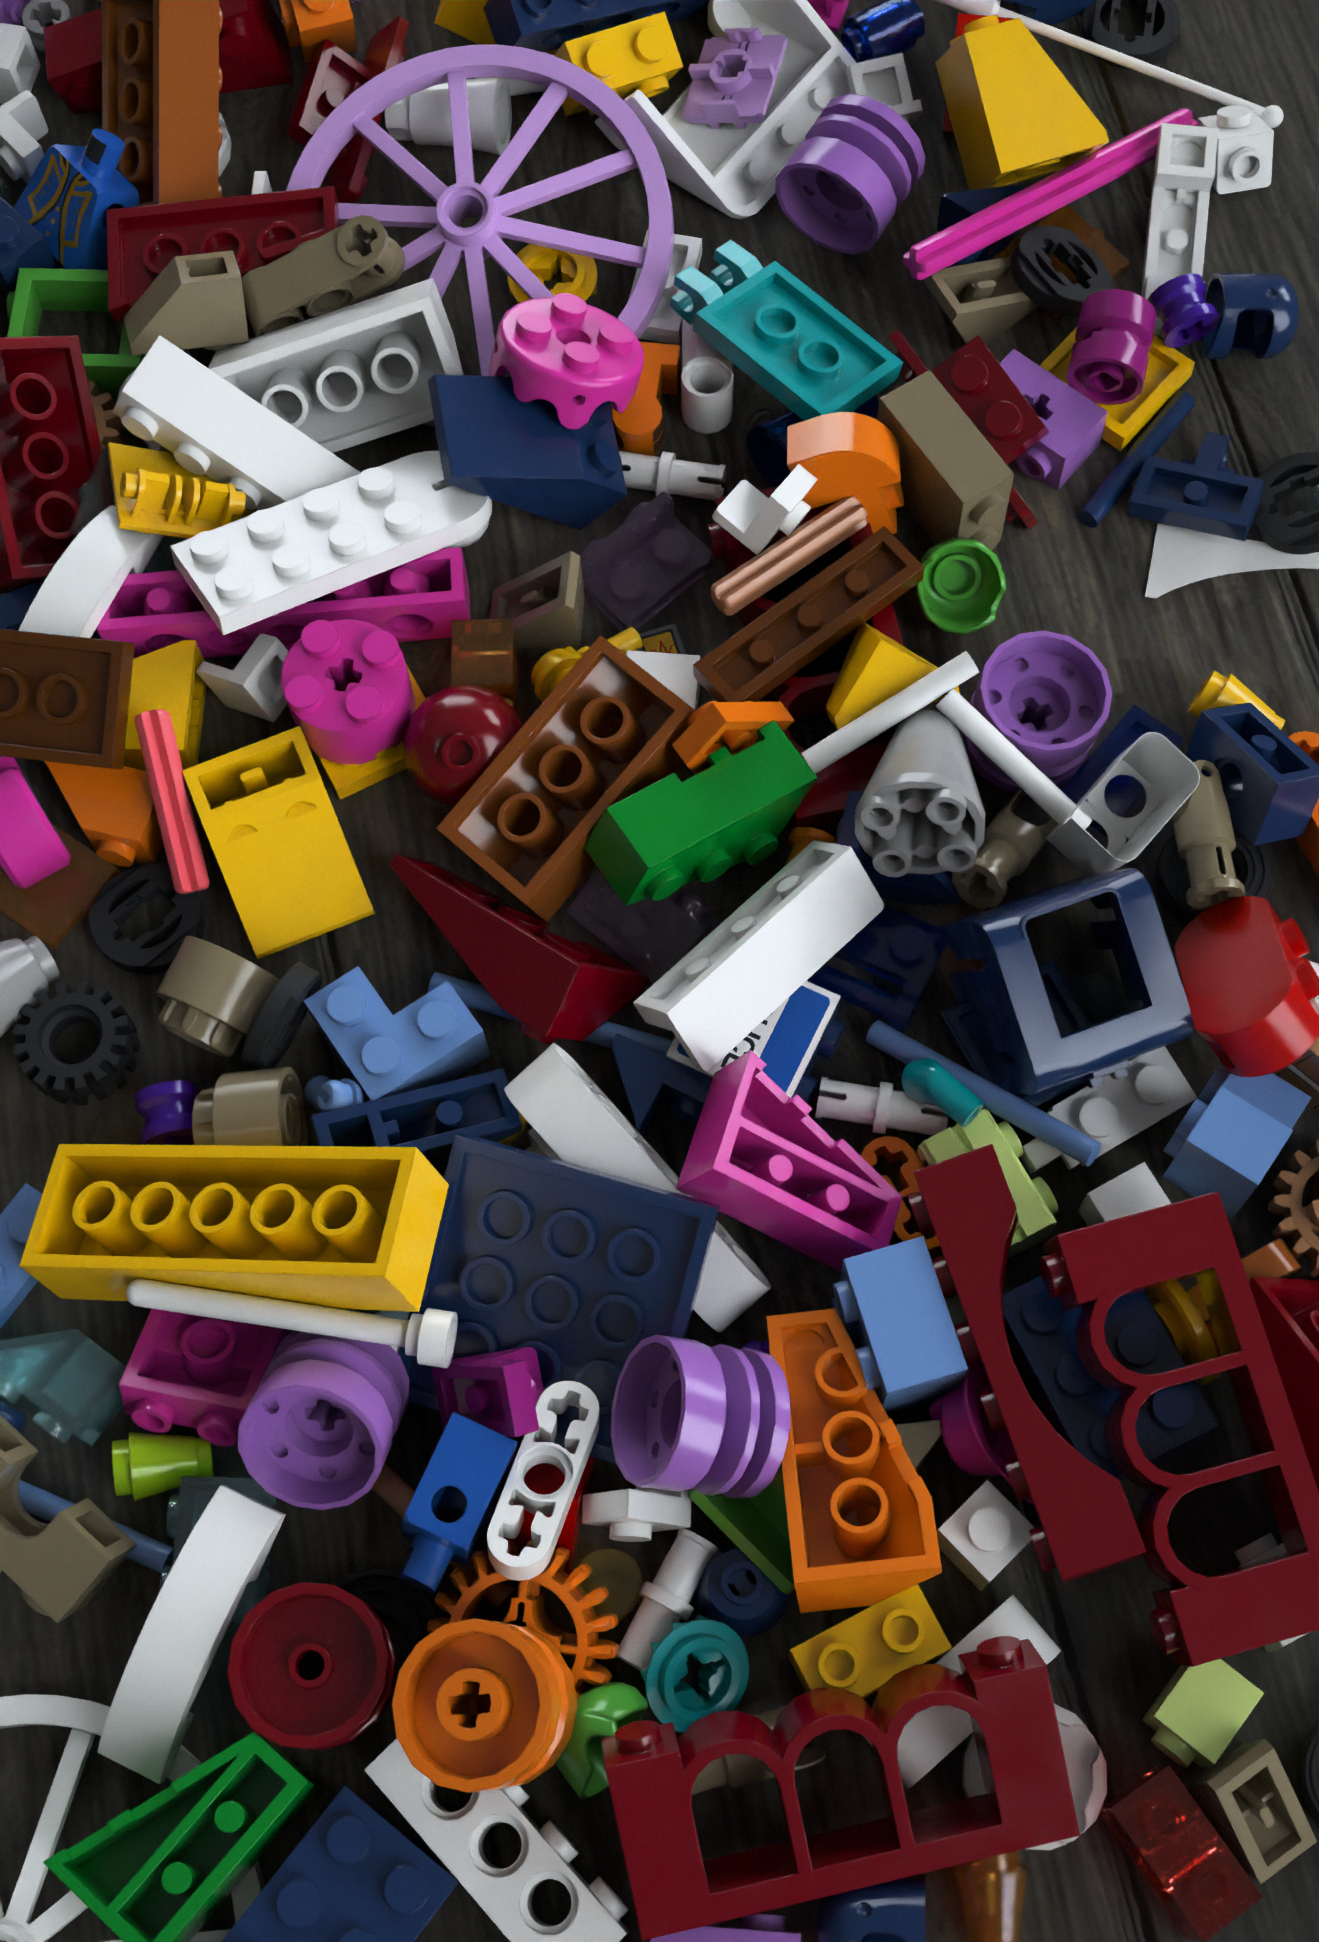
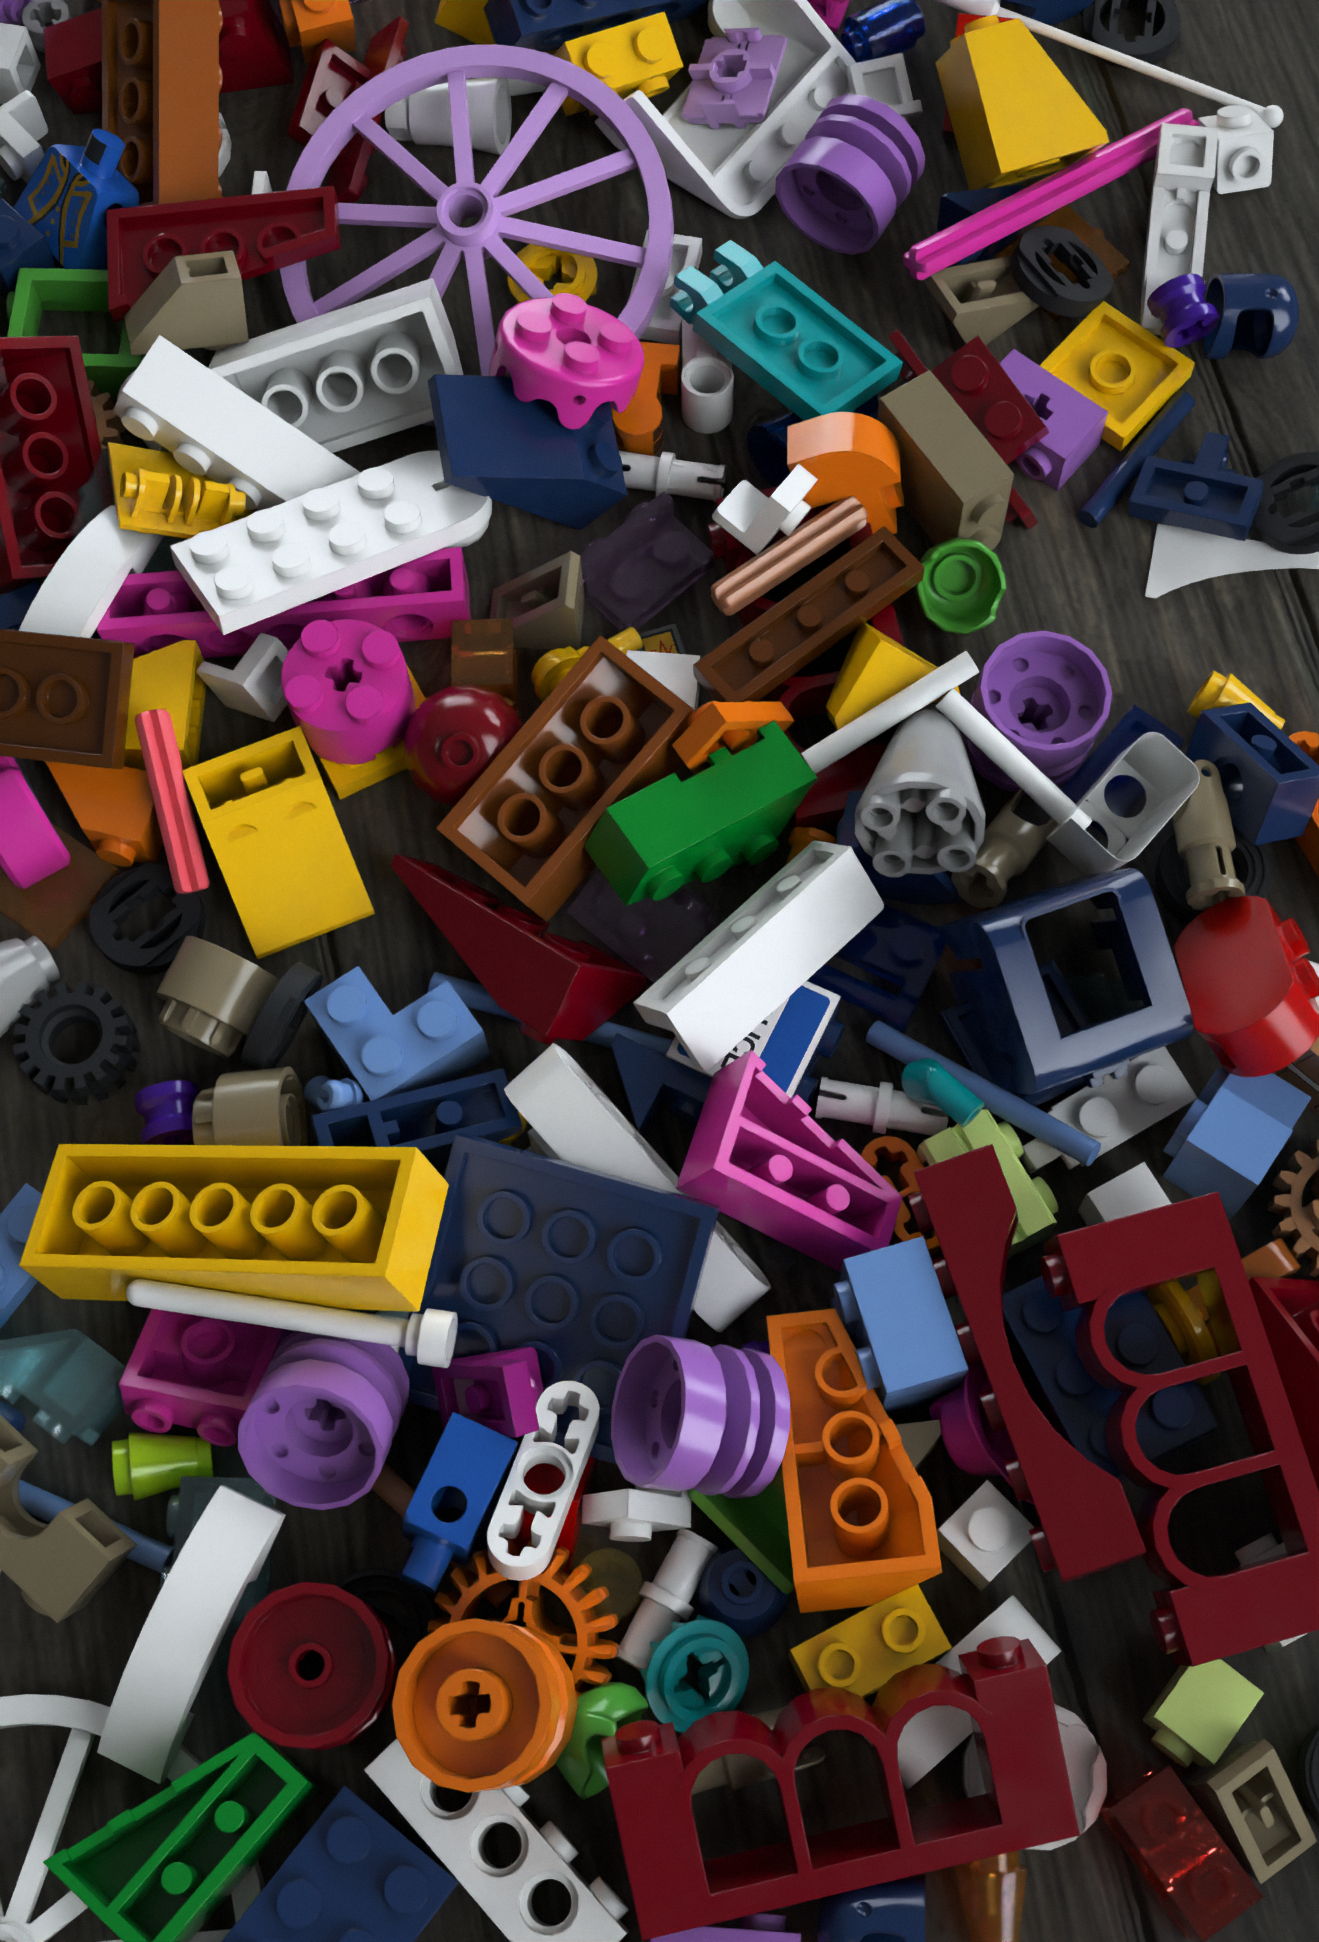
dark tan piece [241,215,406,337] -> none
magenta wheel [1066,289,1157,405] -> none

